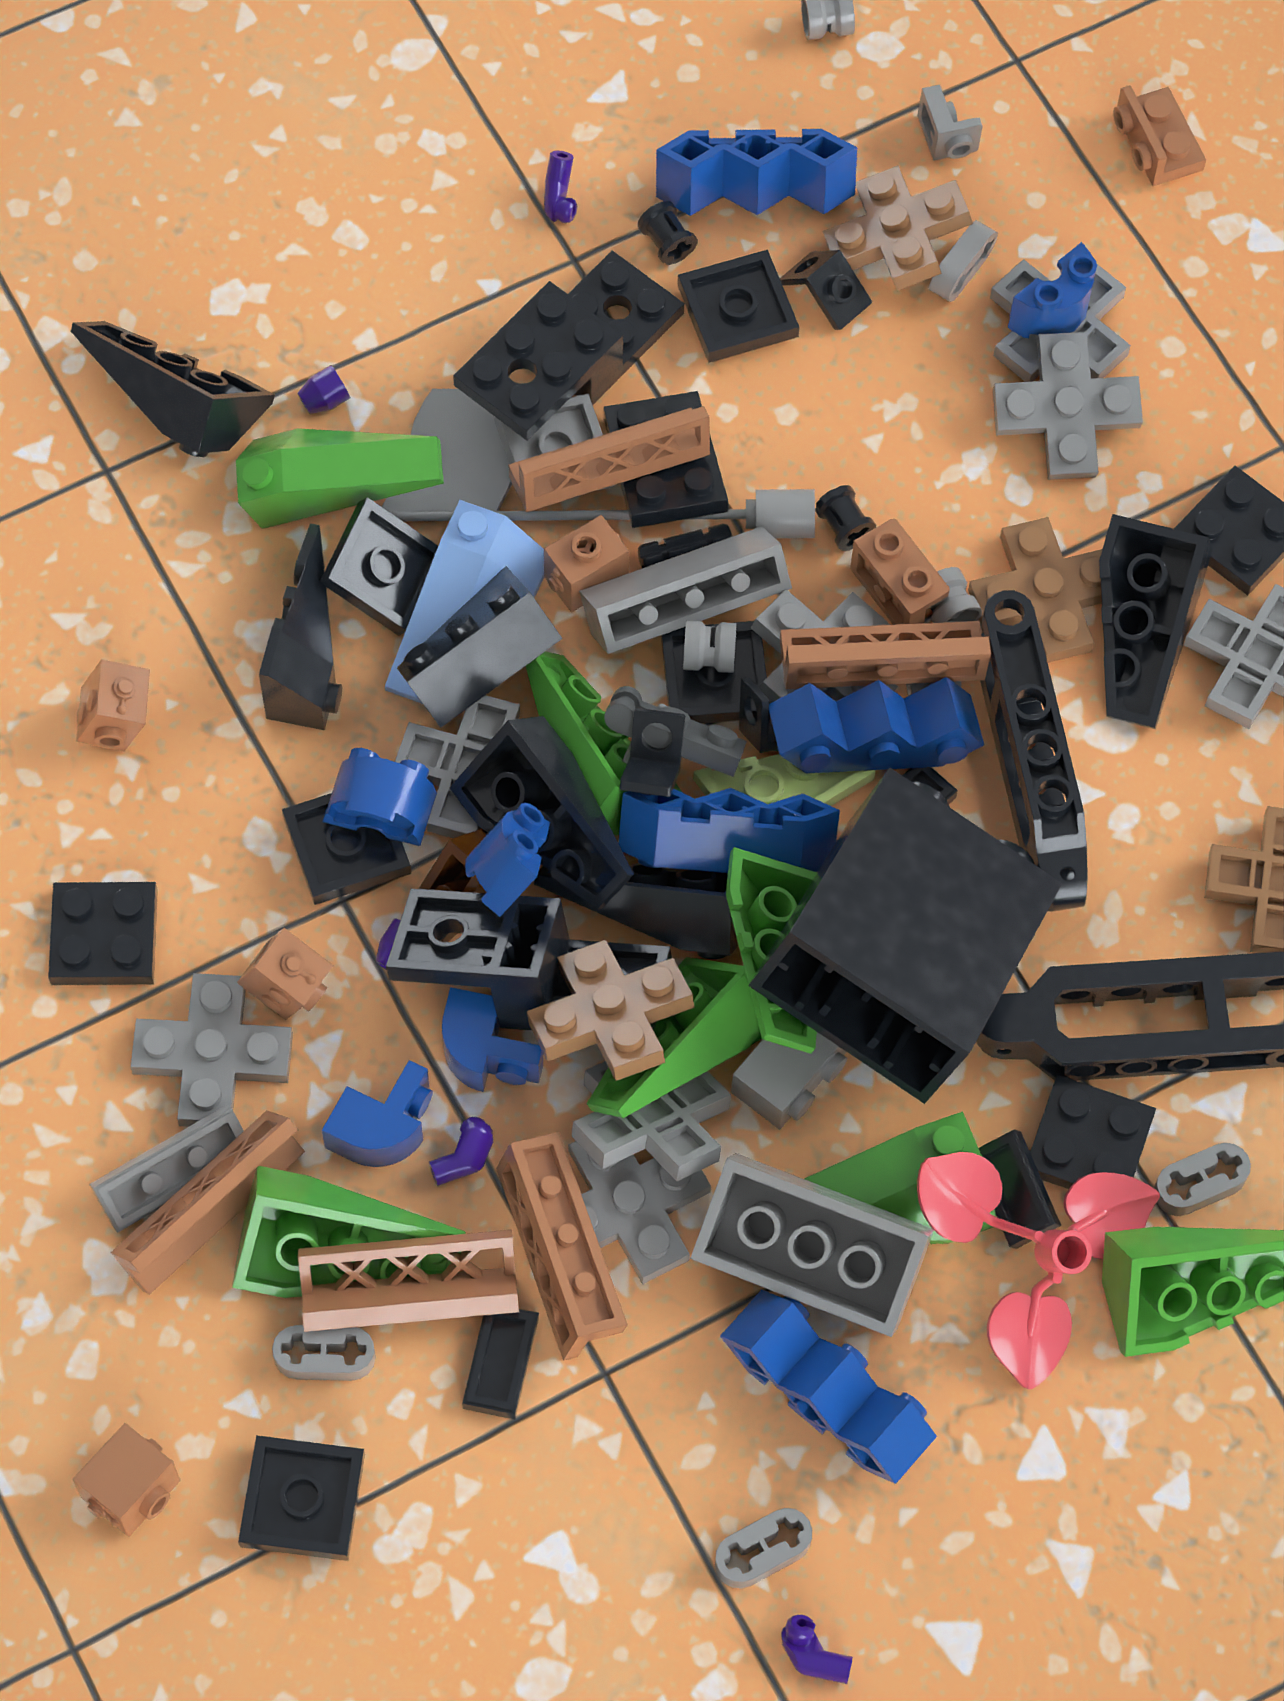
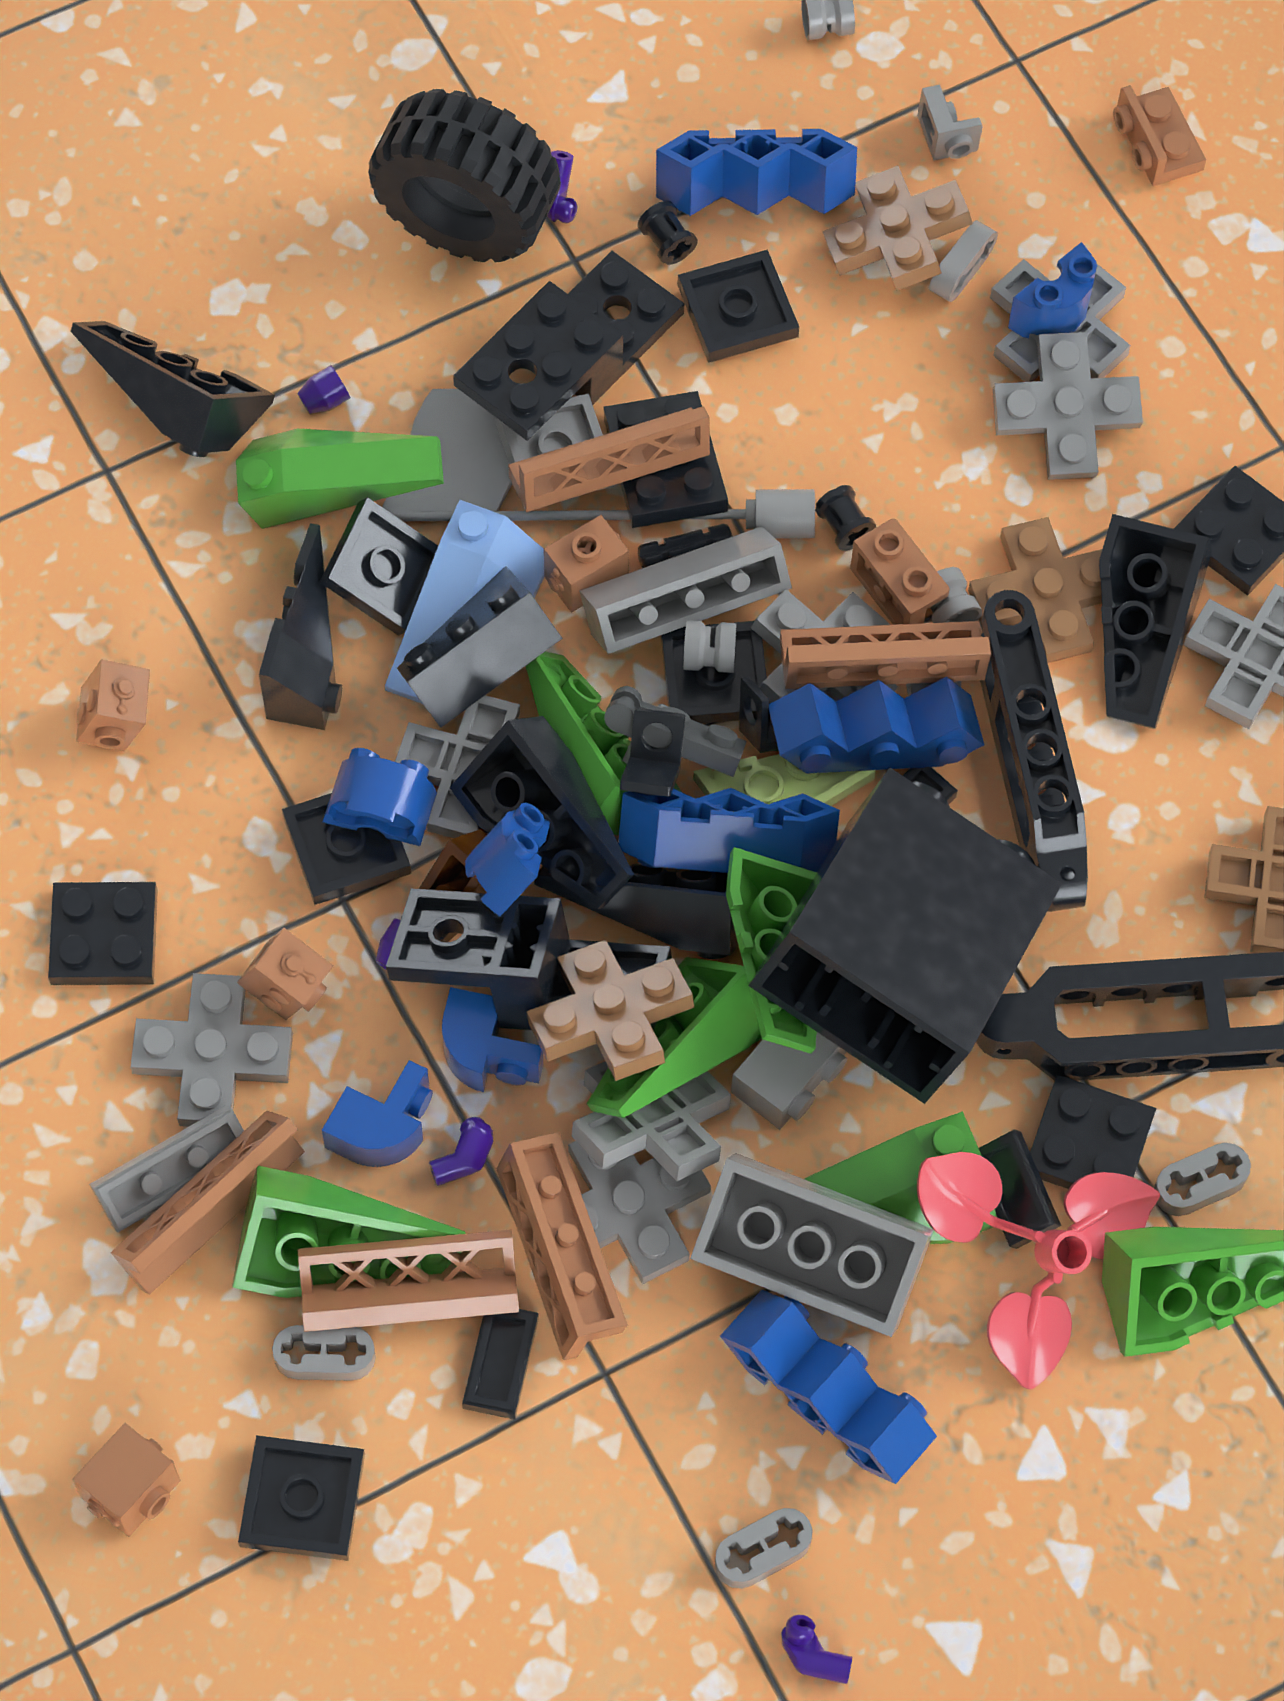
black bracket [780,250,872,330] -> none
none -> black tyre [368,89,561,262]

